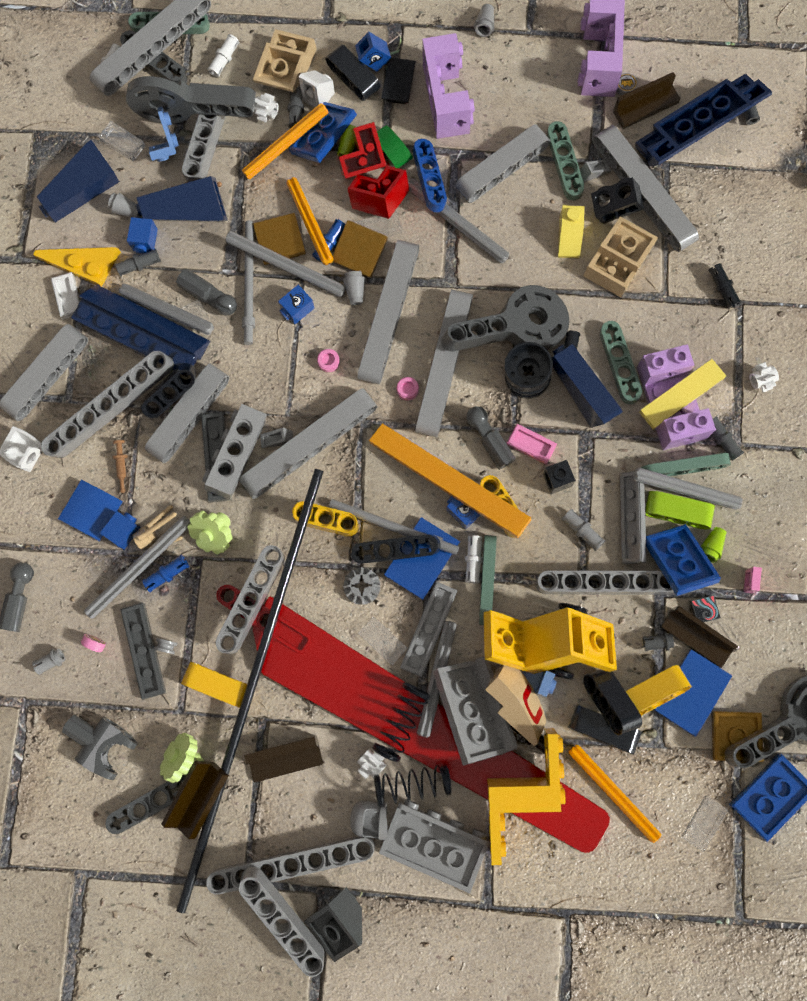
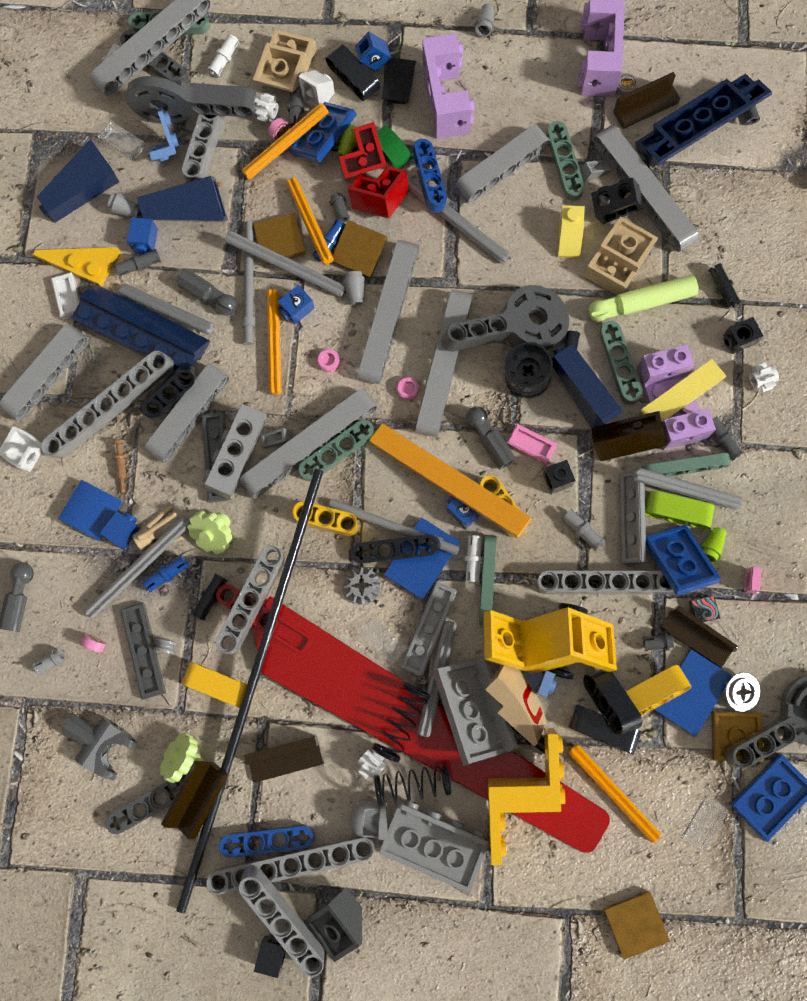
none -> black pin [191,573,228,621]
none -> blue beam [219,825,315,858]
none -> black brick [254,933,286,978]
none -> light orange axle [266,289,282,395]
none -> bright pink tile [268,118,289,141]
none -> sand green beam [299,420,374,482]
none -> dark grey pin [329,193,350,222]
none -> yellowish green piece [588,274,698,322]
none -> dark brown panel [591,411,668,462]
none -> pearl gold tile [603,891,670,960]
none -> black brick [723,317,764,354]
none -> gear [723,672,760,712]

